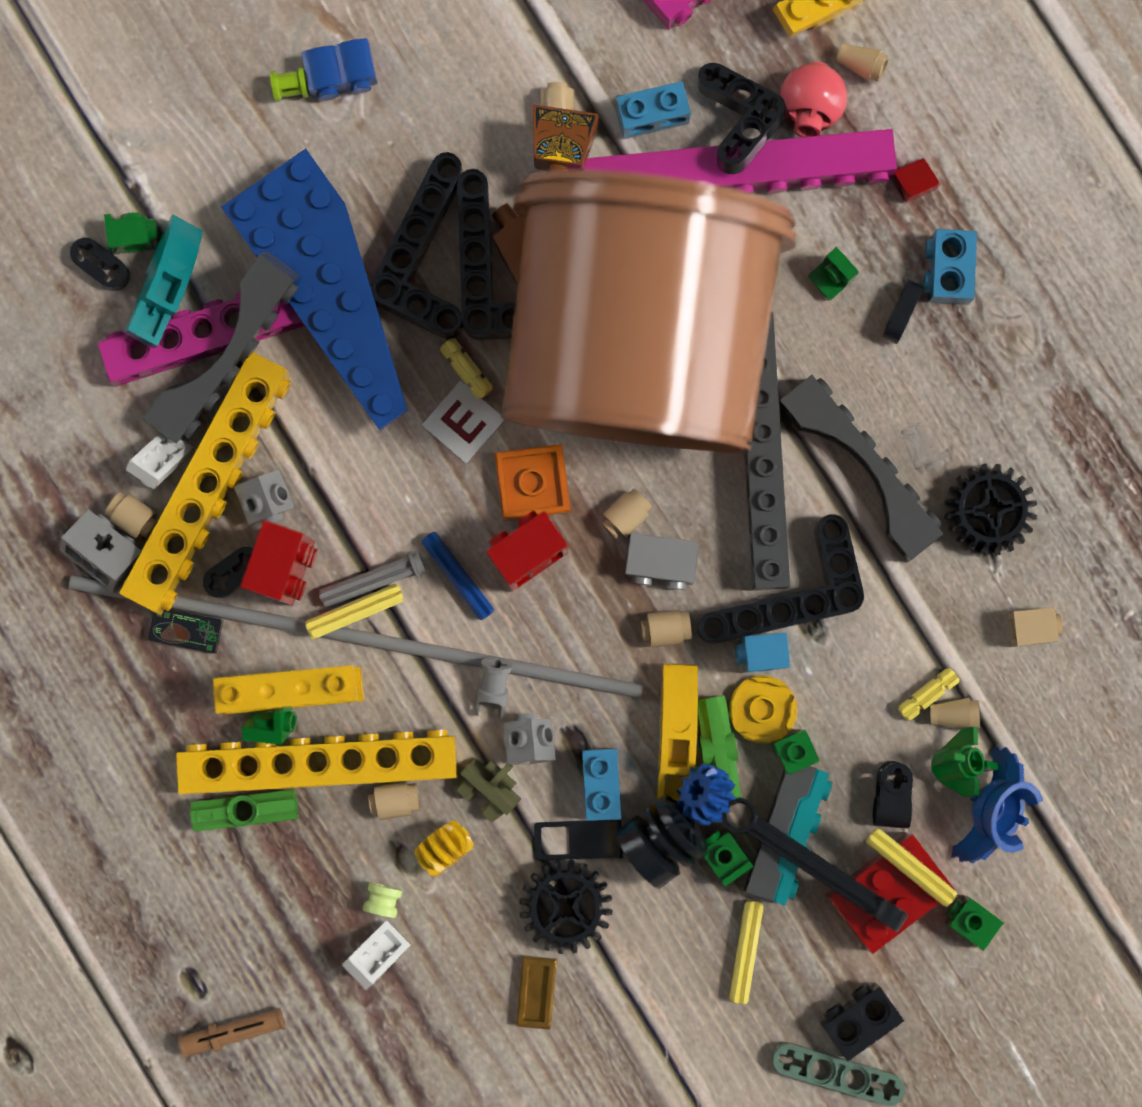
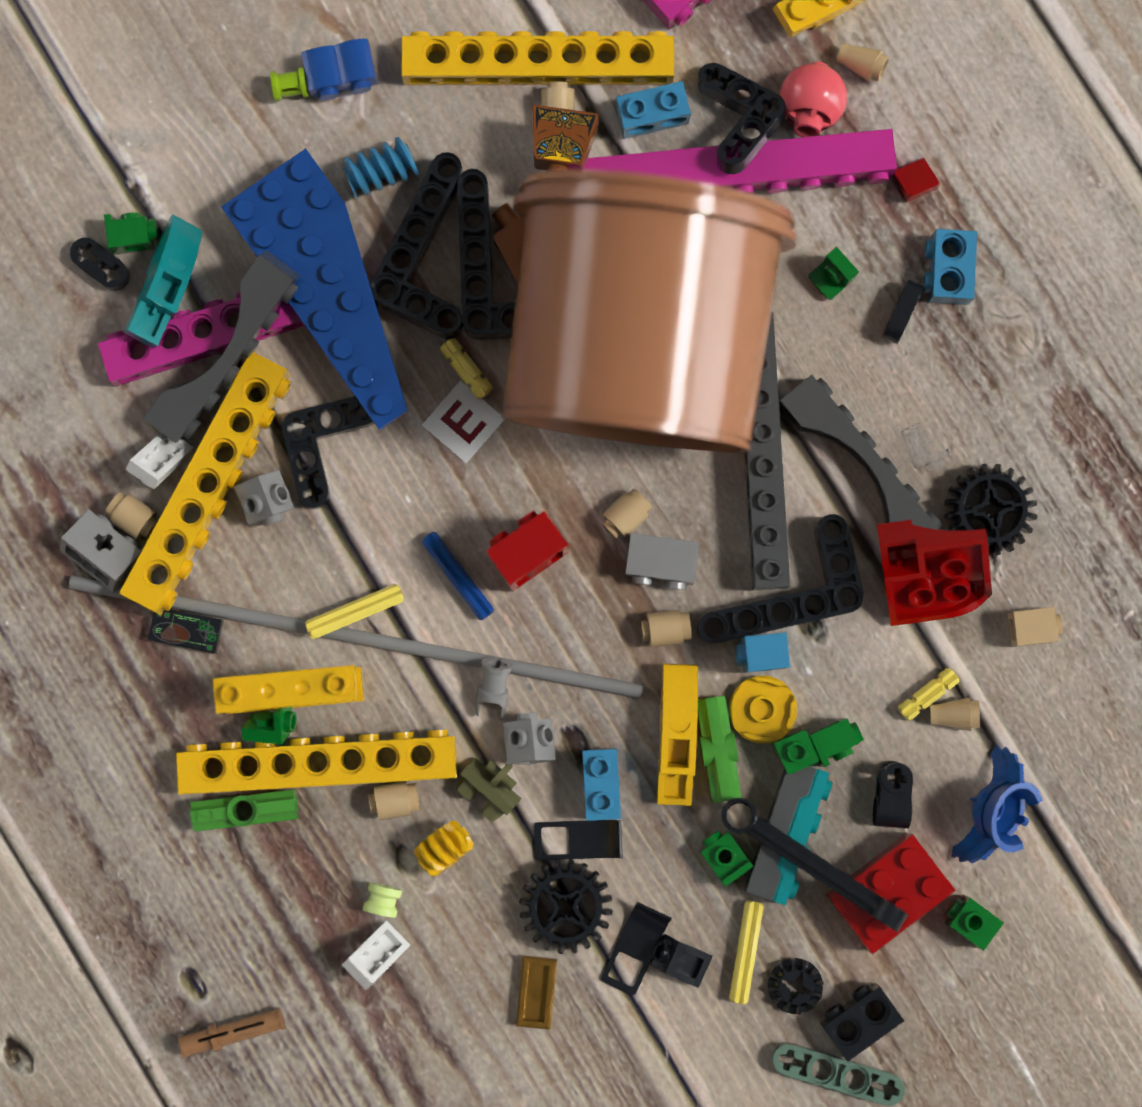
black beam [203,547,253,598] -> none
red brick [240,520,318,606] -> none
light grey axle [318,551,426,607] -> none
orange plate [494,444,571,521] -> none
black wheel [616,794,709,889] -> none
blue gear [675,764,736,825] -> none
light yellow axle [866,828,957,907] -> none
green brick [931,727,998,798] -> none
none -> black beam [282,396,374,509]
none -> dark azure piece [344,137,419,200]
none -> yellow brick [402,31,674,85]
none -> black piece [601,902,672,995]
none -> black bracket [651,934,713,988]
none -> black gear [768,958,824,1015]
none -> green brick [808,718,864,767]
none -> red slope [877,519,992,626]

